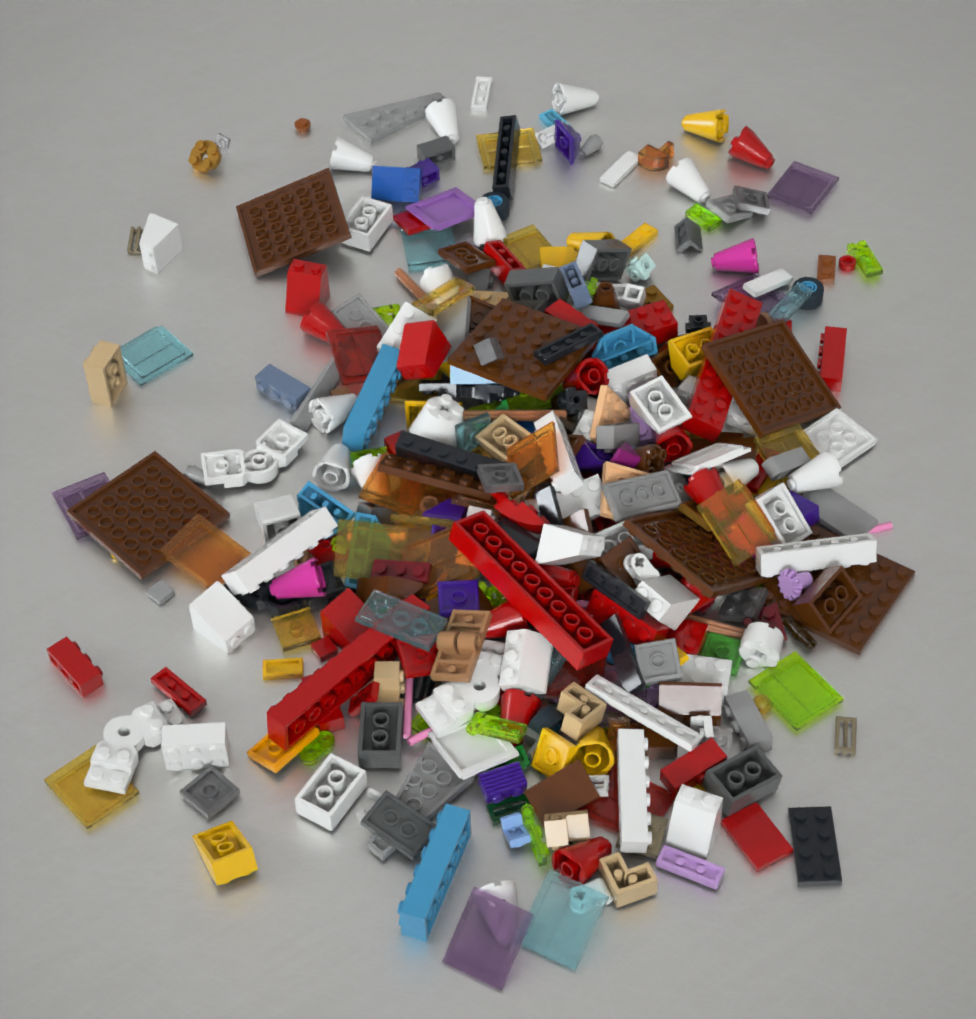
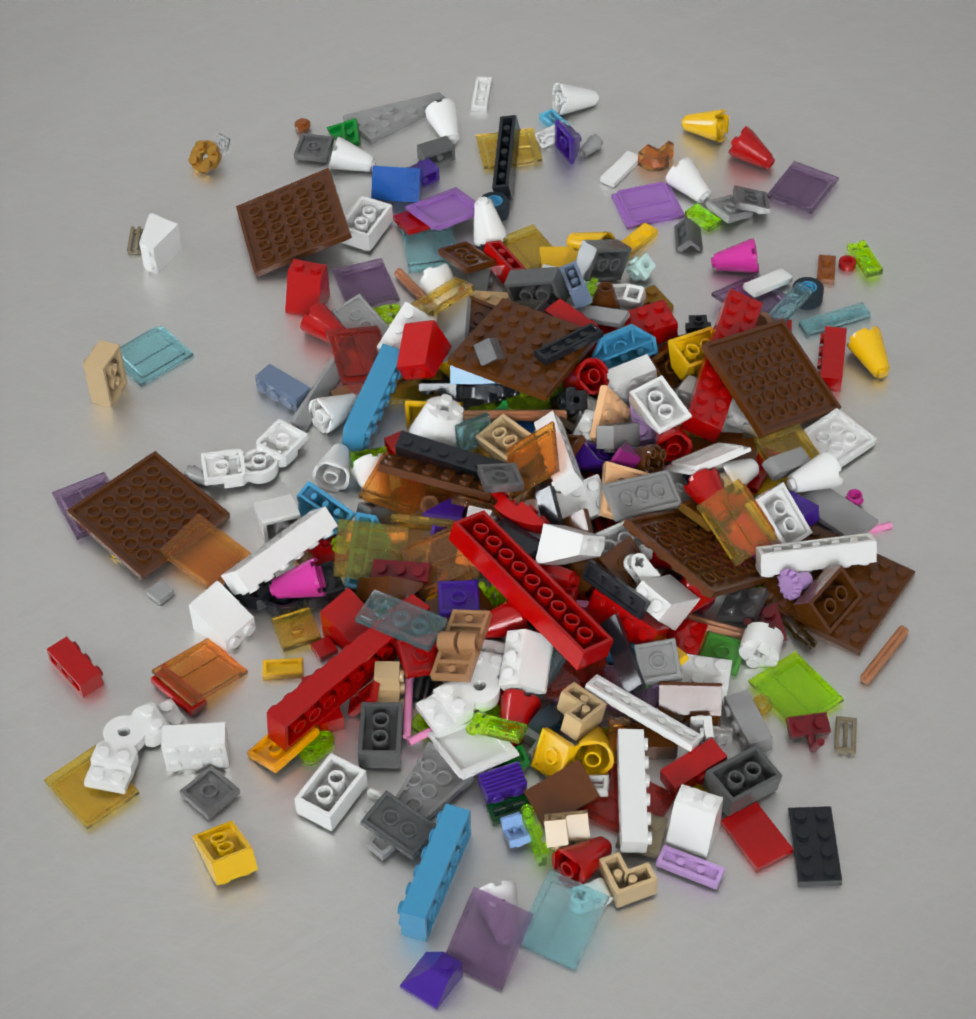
none -> clear orange piece [152,638,248,706]
none -> flat silver plate [294,133,334,163]
none -> green wing [327,118,361,146]
none -> clear purple piece [332,258,400,307]
none -> dark purple slope [400,952,463,1010]
none -> medium lavender piece [611,182,685,229]
none -> dark red plate [785,712,831,752]
none -> clear light blue tile [799,302,871,337]
none -> dark pink plate [845,489,864,506]
none -> yellow cone [847,326,890,378]
none -> nougat axle [860,625,909,685]

